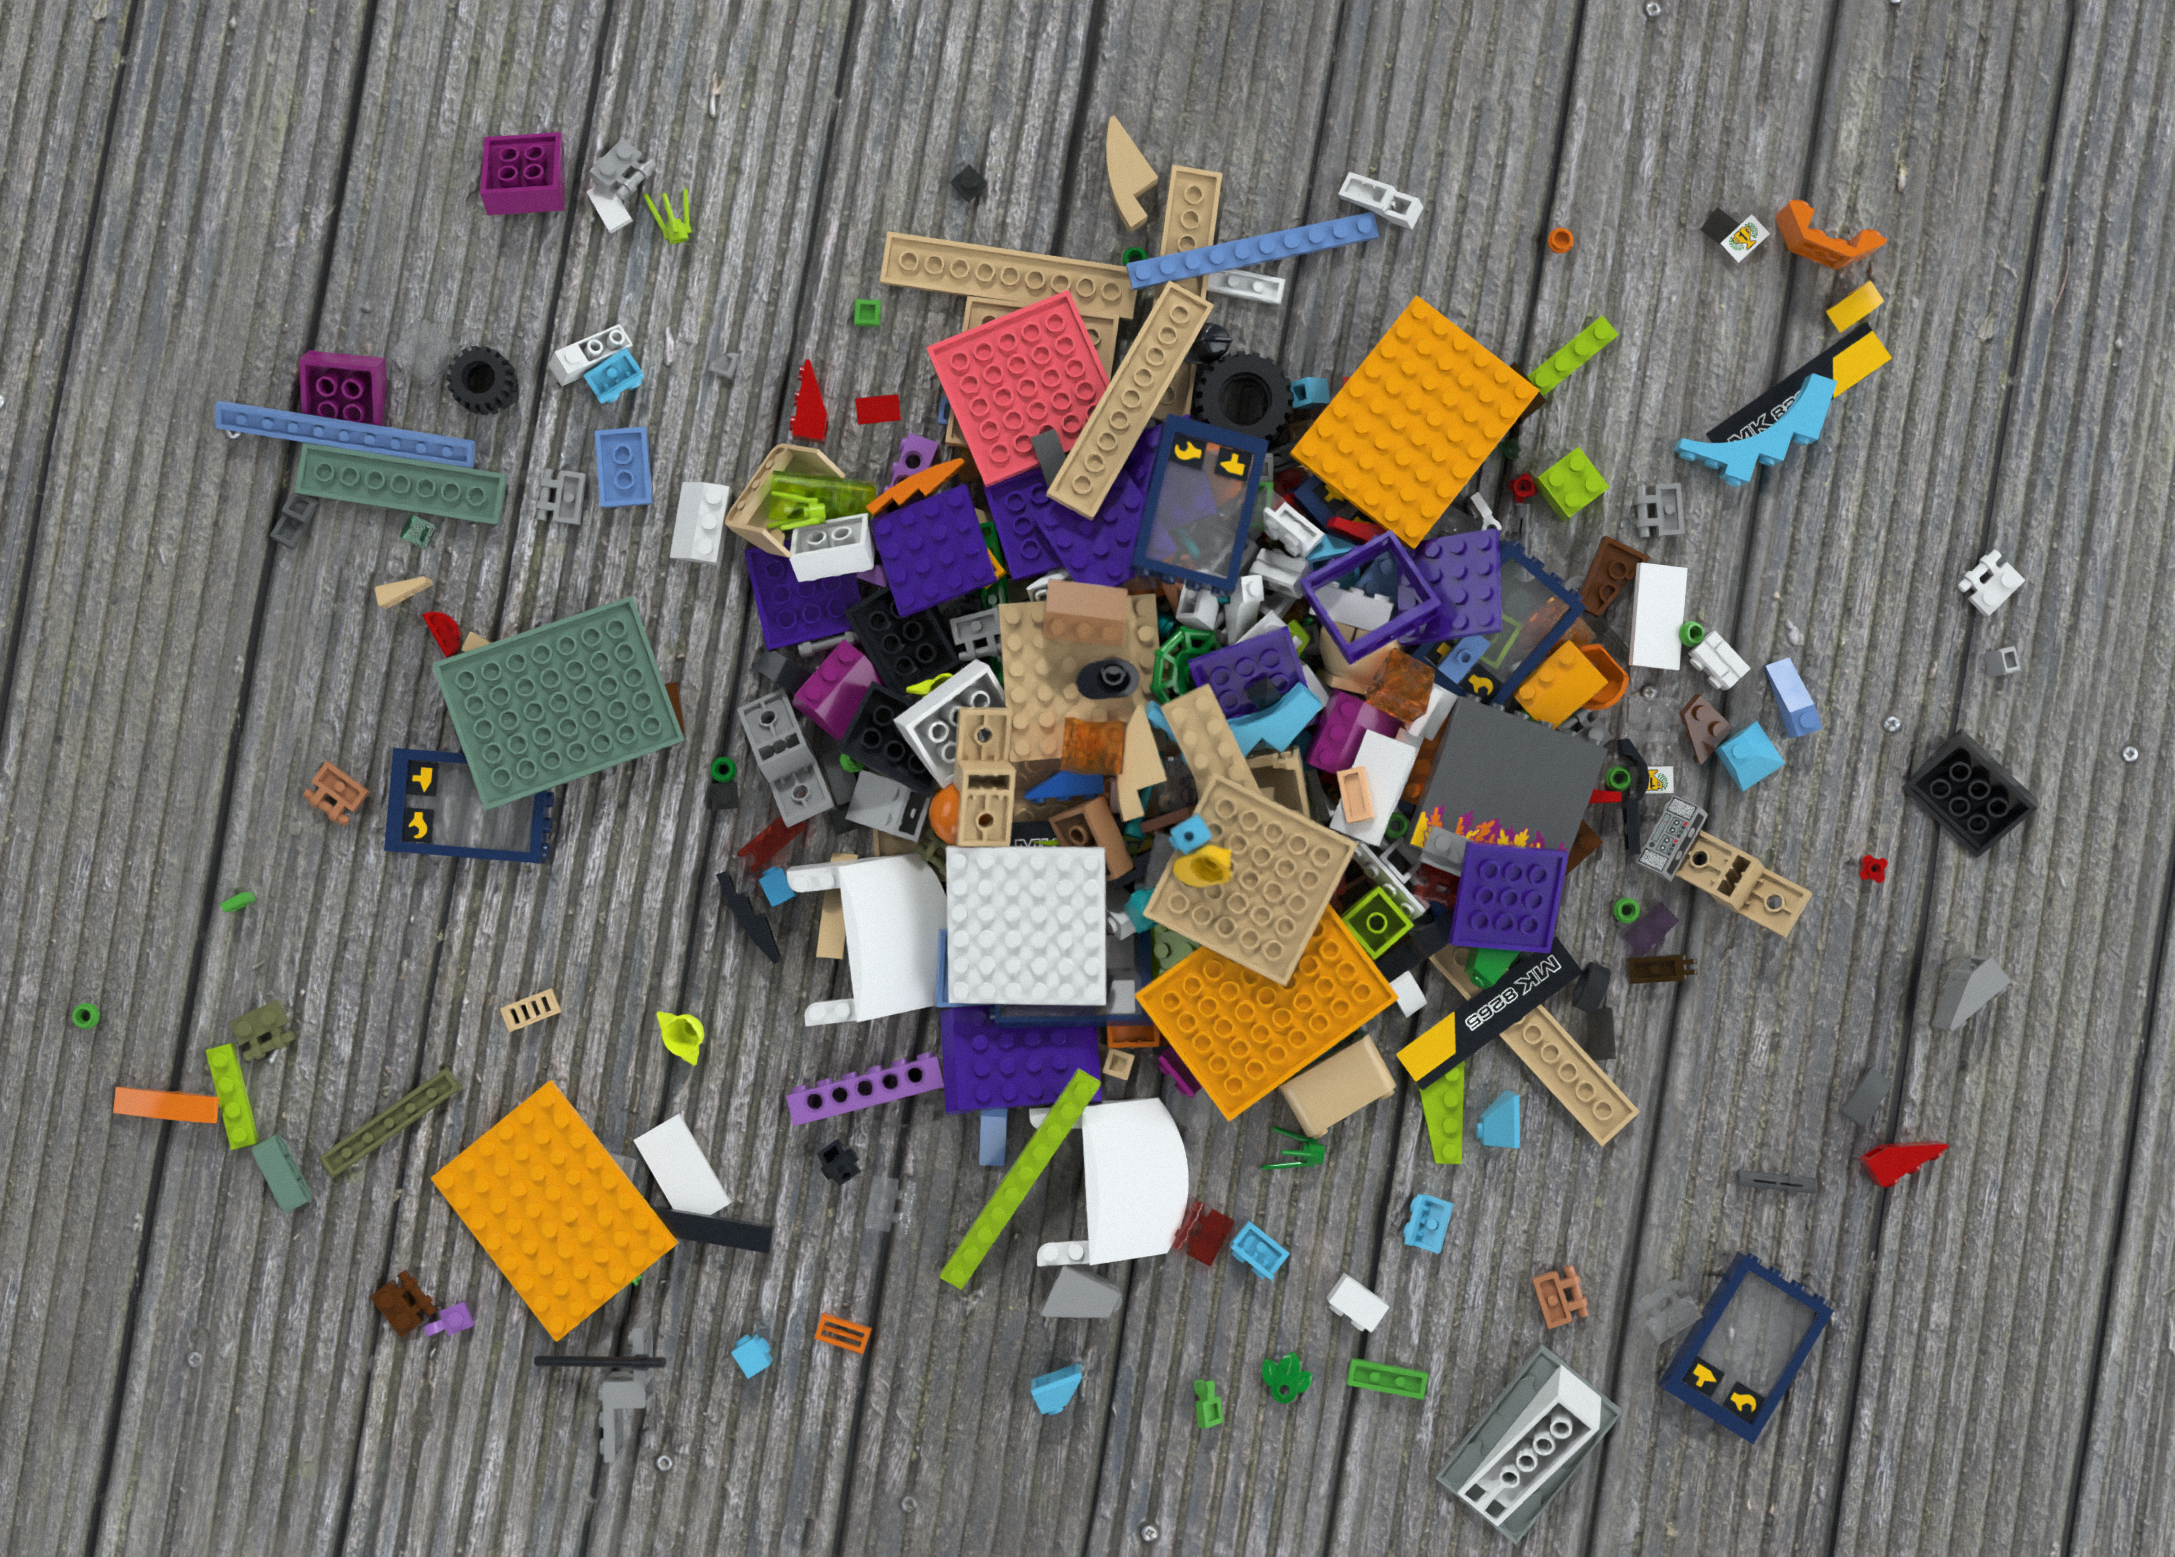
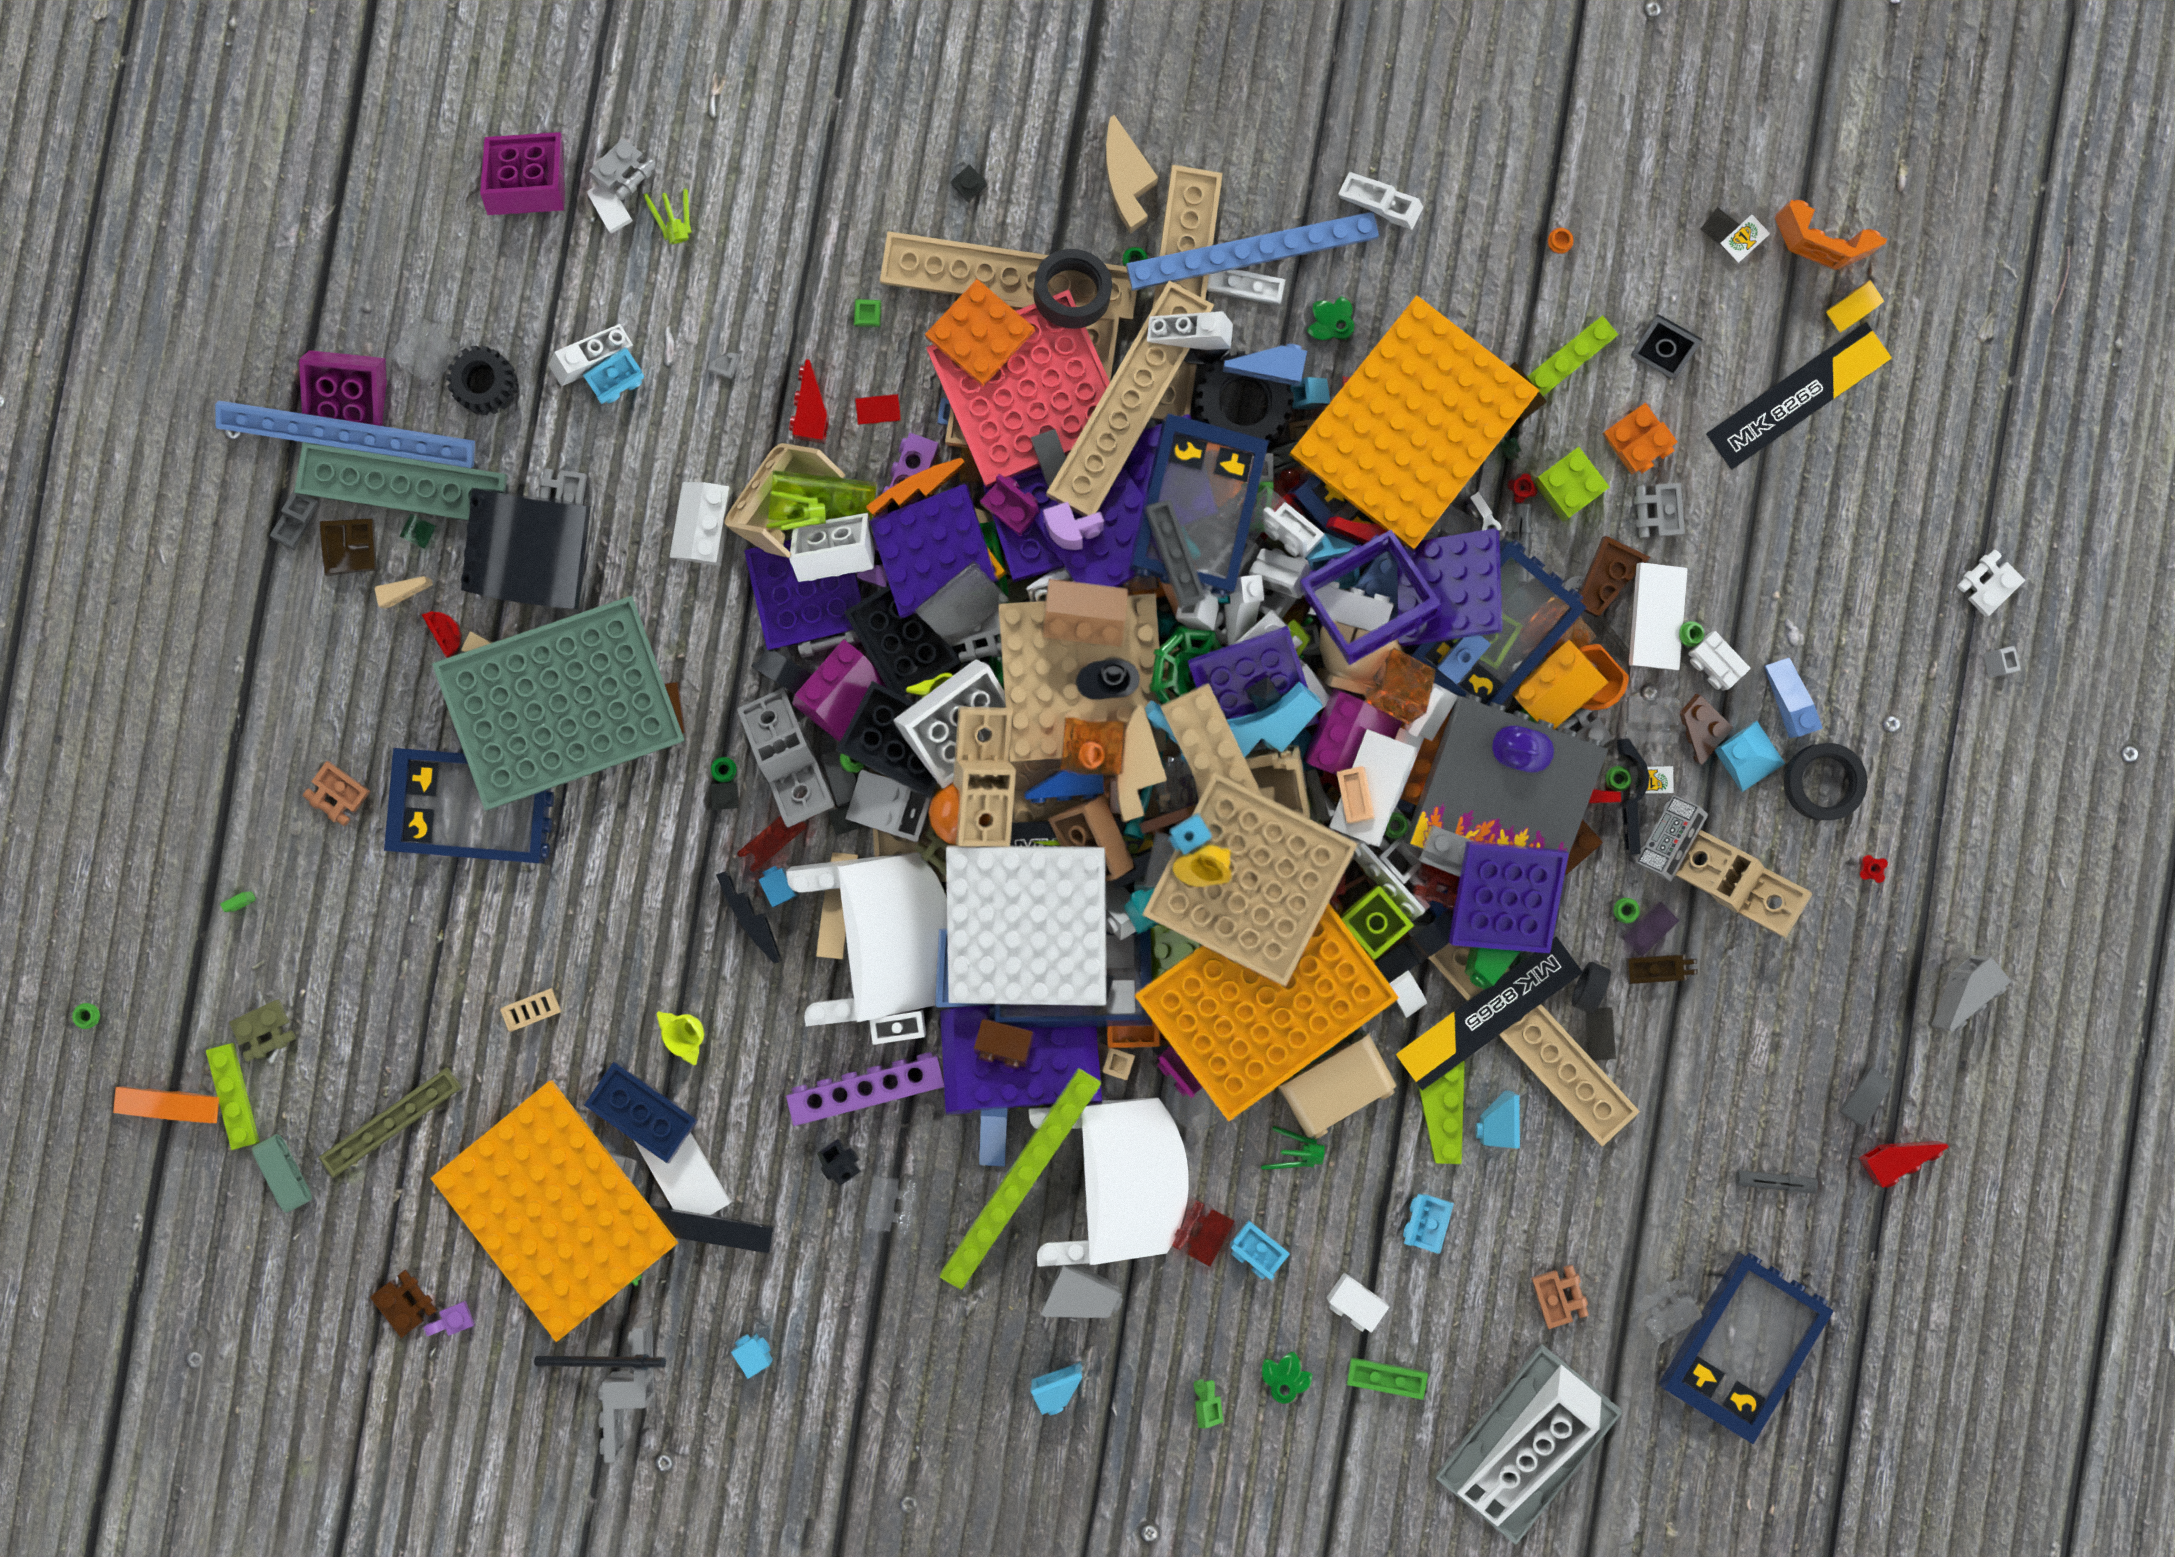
medium blue plate [594,426,653,509] -> none
orange tile [814,1312,872,1355] -> none
medium azure arch [1673,373,1837,487] -> none
black slope [1902,728,2037,858] -> none
none -> dark brown plate [320,518,377,576]
none -> black slope [461,488,591,609]
none -> dark blue plate [584,1062,698,1164]
none -> white brick [869,1009,926,1045]
none -> clear smoke piece [915,561,1009,647]
none -> orange plate [925,279,1035,386]
none -> reddish brown brick [974,1019,1034,1069]
none -> magenta bracket [980,474,1040,536]
none -> black tyre [1033,249,1112,329]
none -> lavender brick [1043,502,1104,550]
none -> orange plate [1079,742,1104,769]
none -> dark grey tile [1144,499,1206,608]
none -> white slope [1147,311,1233,350]
none -> medium blue slope [1222,344,1307,387]
none -> green plate [1307,296,1355,341]
none -> dark purple piece [1492,725,1554,773]
none -> orange plate [1602,402,1678,475]
none -> black slope [1631,314,1703,380]
none -> black tyre [1784,743,1868,821]

